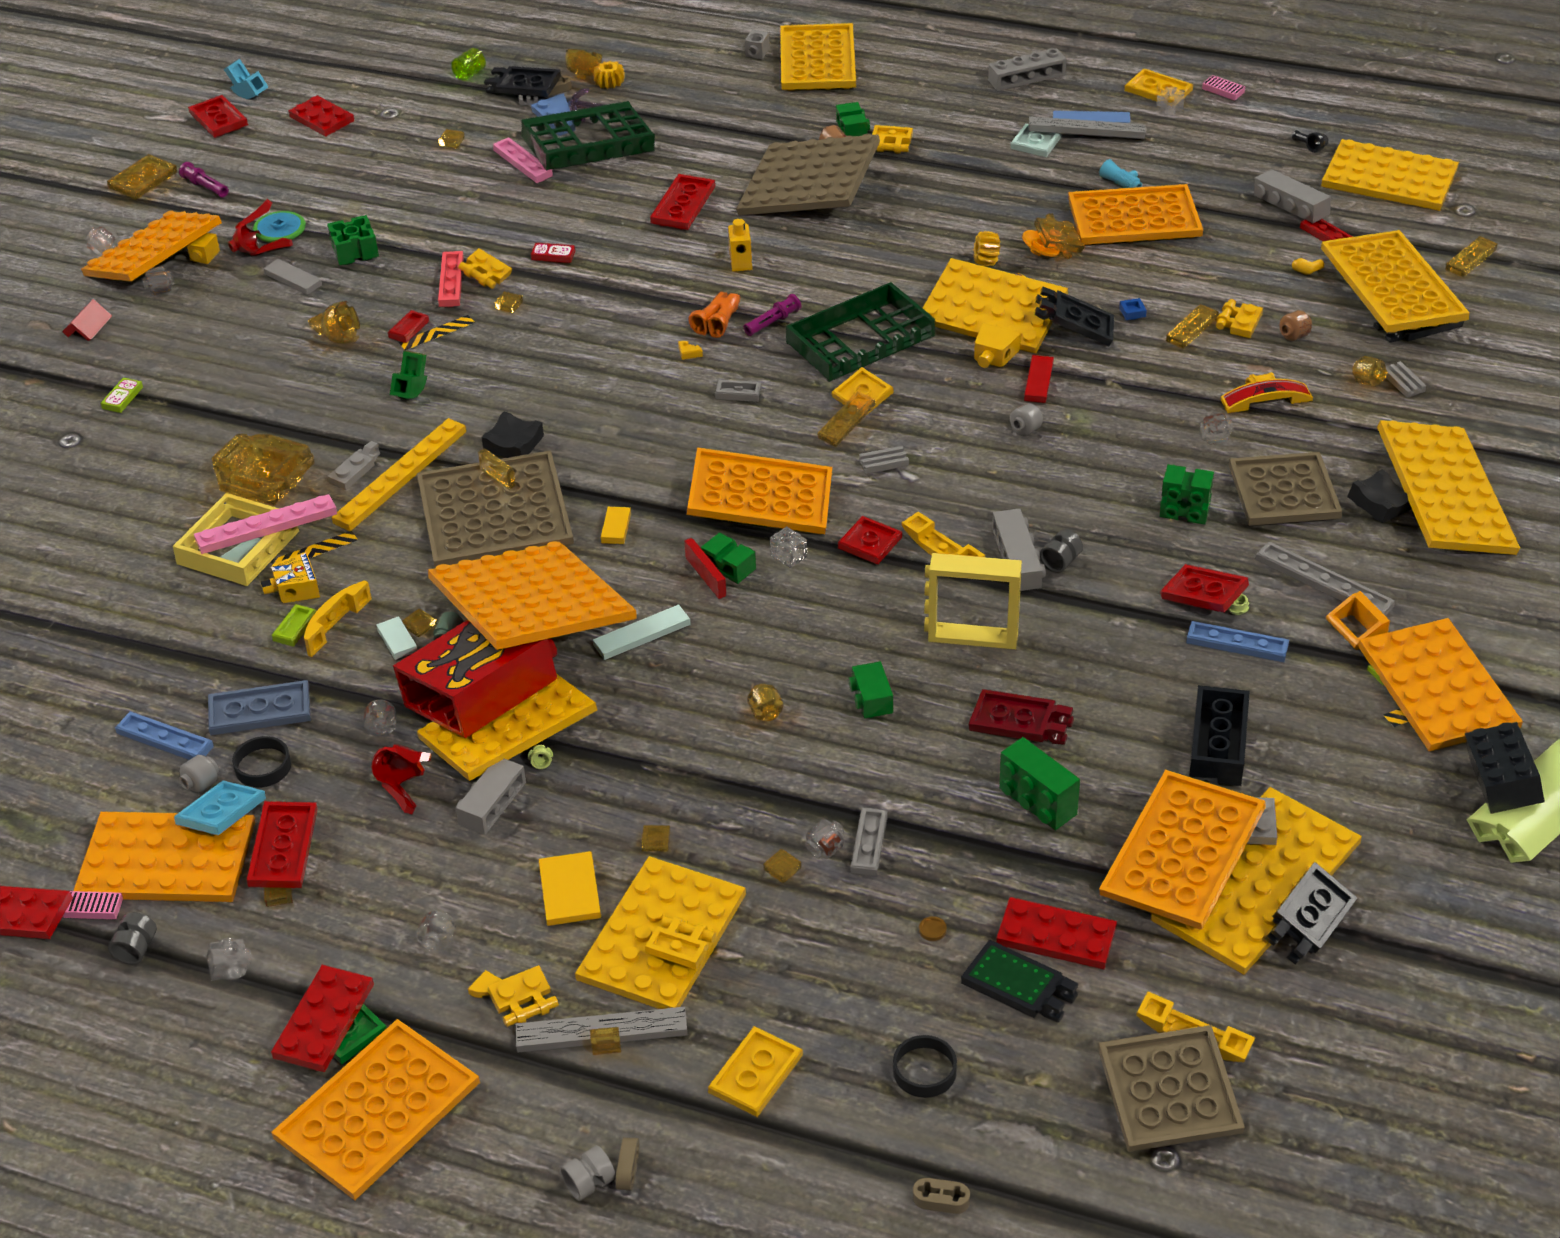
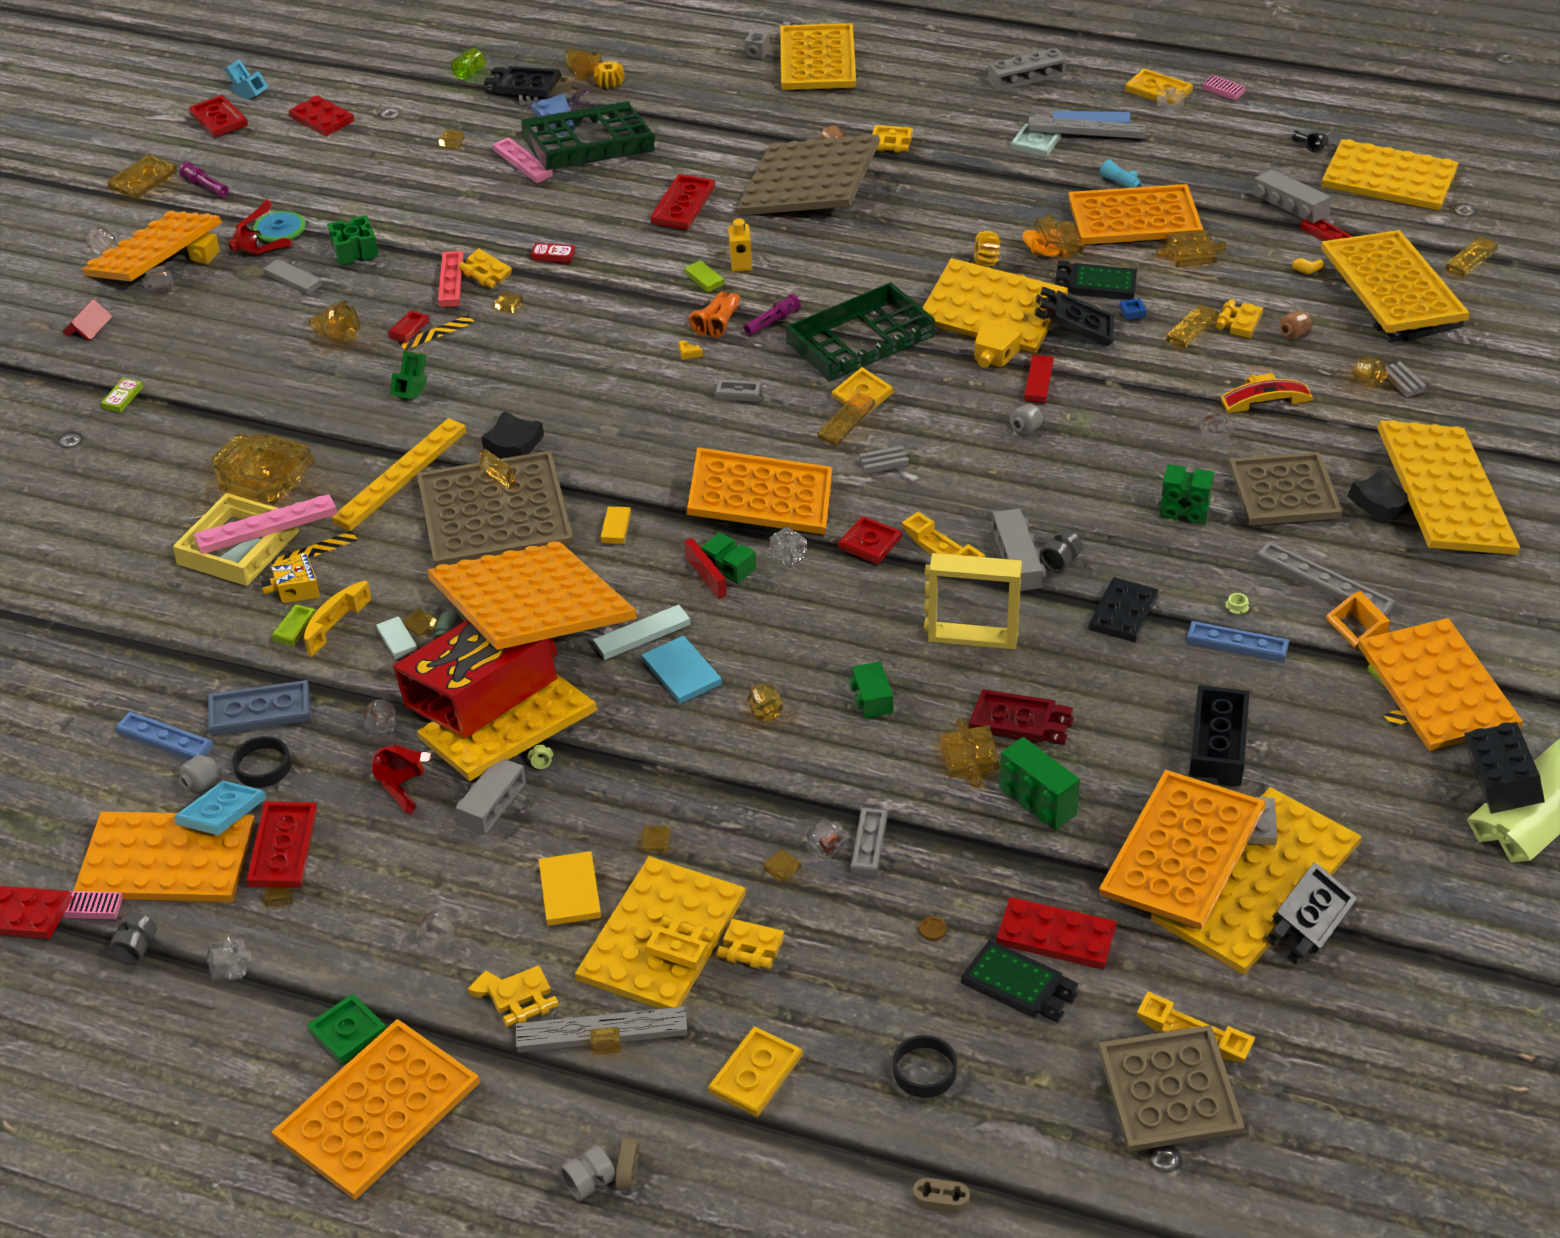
red plate [271,965,374,1073] -> none
light grey hinge [327,441,380,490] -> none
green brick [836,102,870,137] -> none
red plate [1160,564,1249,613] -> none
none -> medium azure tile [642,636,722,704]
none -> lime tile [684,260,725,292]
none -> yellow plate [717,919,784,969]
none -> clear yellow plate [939,718,1000,788]
none -> tile [1055,261,1137,300]
none -> black plate [1089,577,1159,643]
none -> clear yellow plate [1156,230,1226,267]

